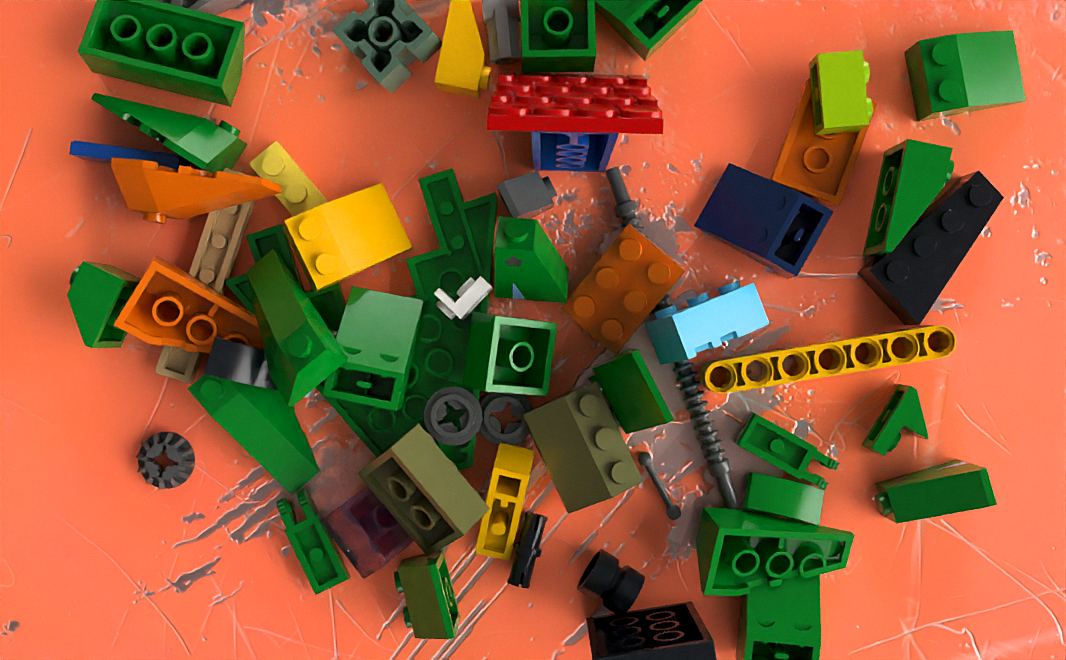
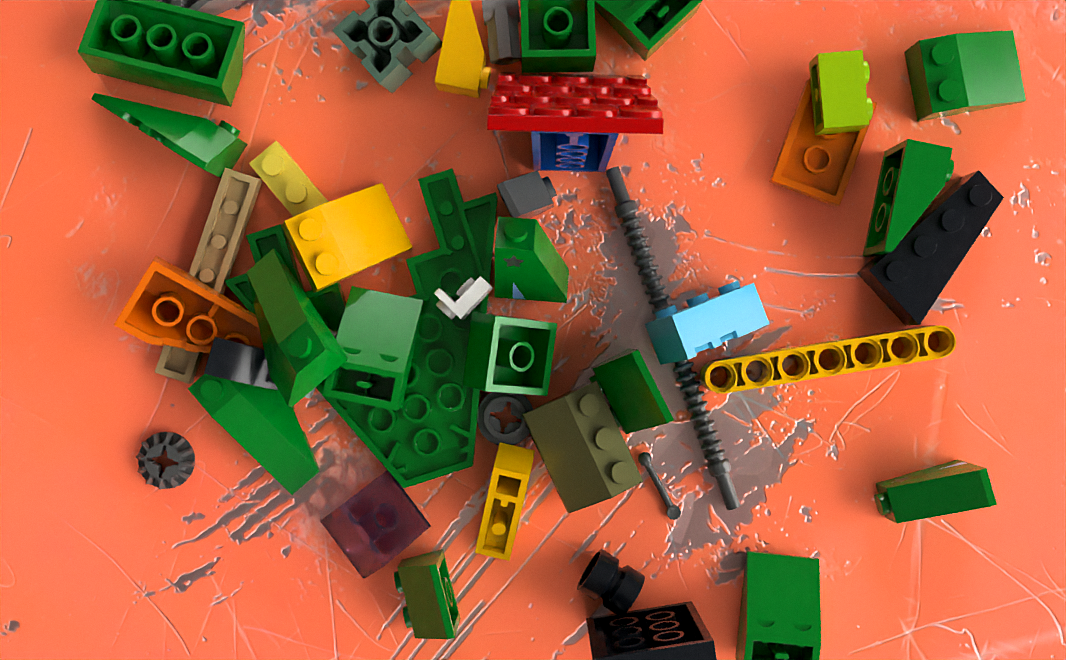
green slope [67,261,141,348] -> none
blue tile [69,140,191,170] -> none
orange wedge [110,157,282,224] -> none
green hinge [276,488,351,595] -> none
olive slope [357,423,490,557] -> none
dark grey gear [424,386,483,445] -> none
black pin [507,511,548,589] -> none
orange plate [560,224,686,355] -> none
dark blue slope [694,163,834,279] -> none
green wedge [696,507,854,596] -> none
green hinge [734,412,840,490] -> none
green slope [743,472,825,525] -> none
green slope [861,384,929,456] -> none

